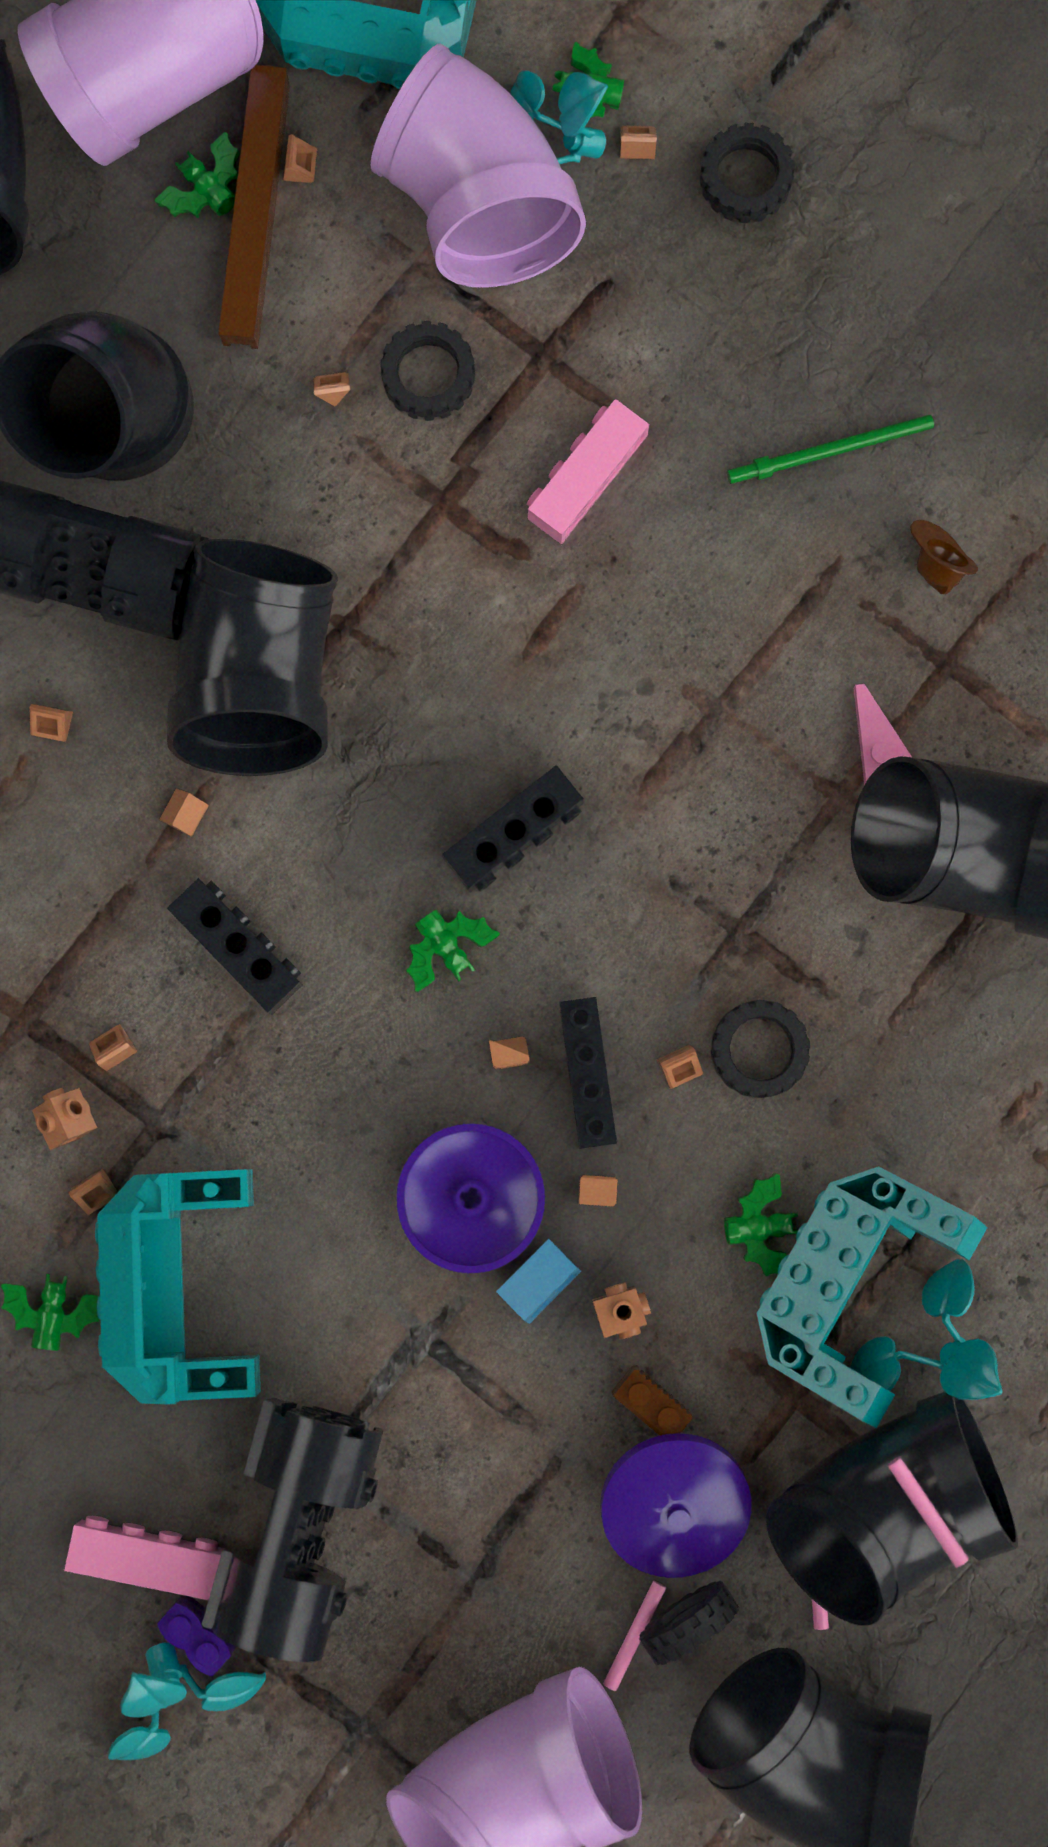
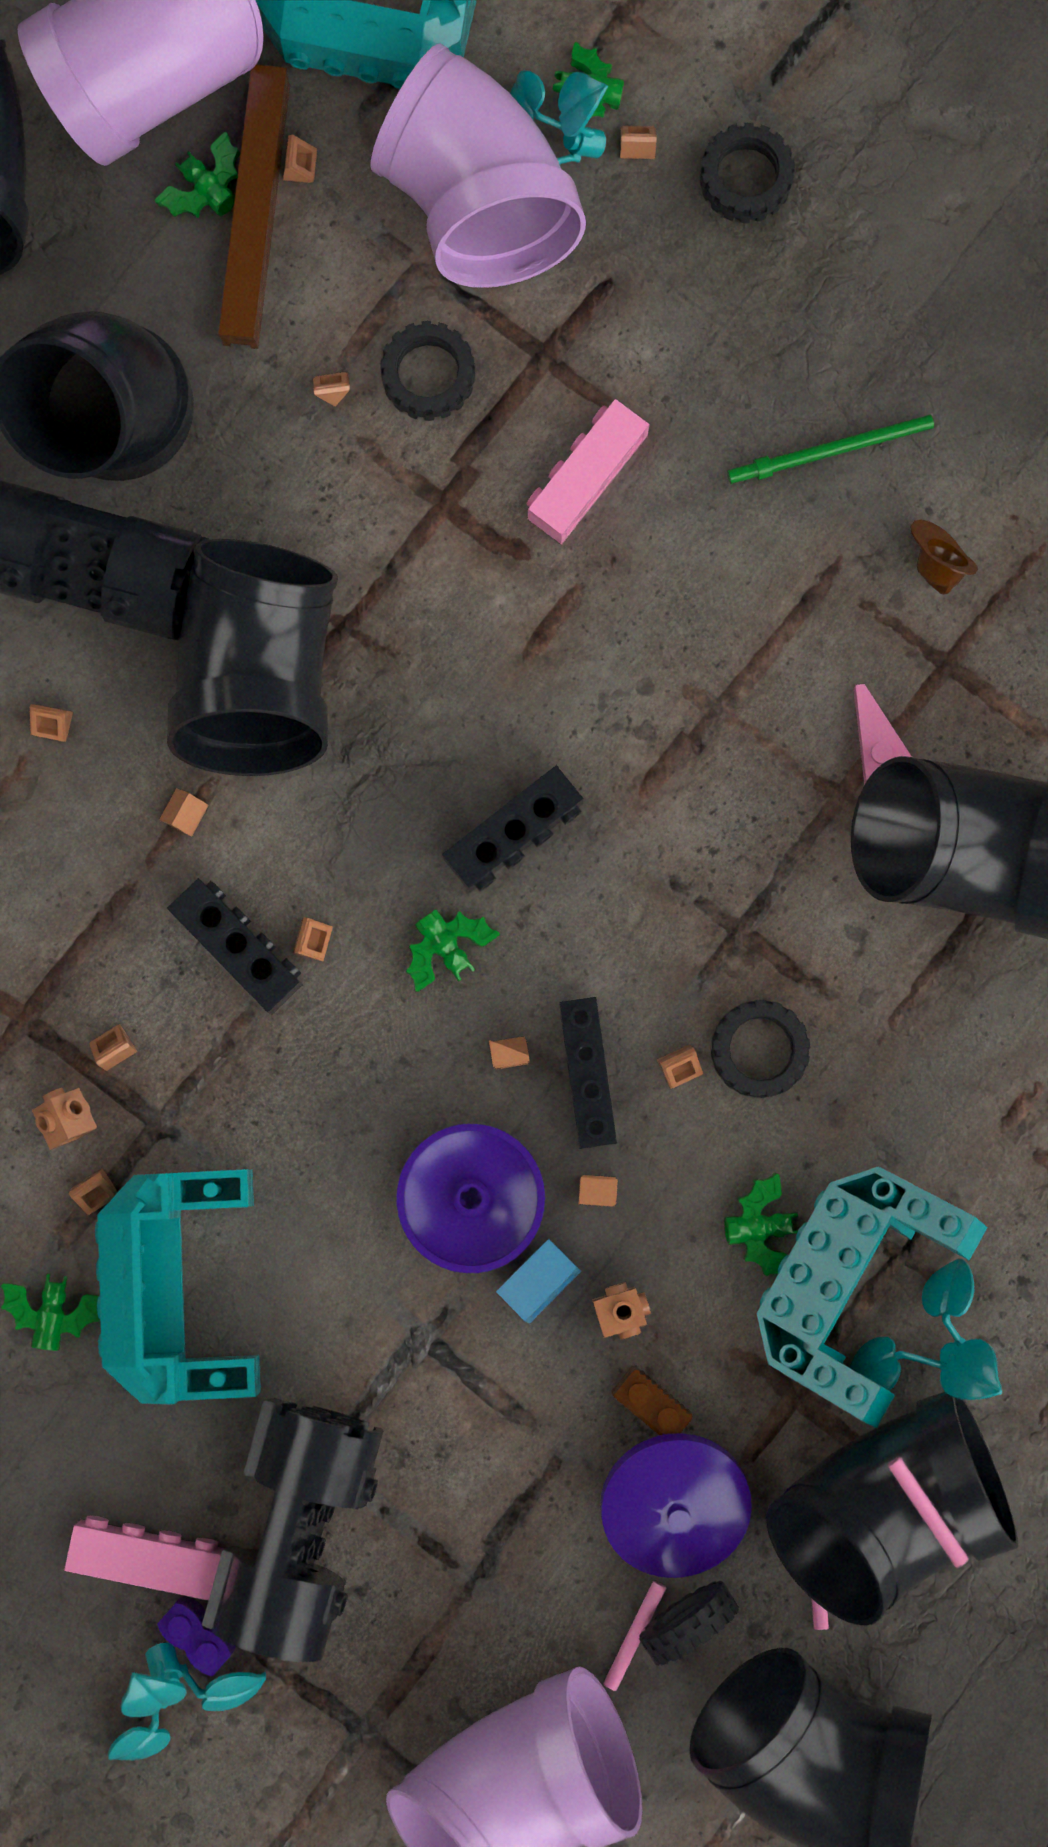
none -> nougat slope [293,917,333,961]

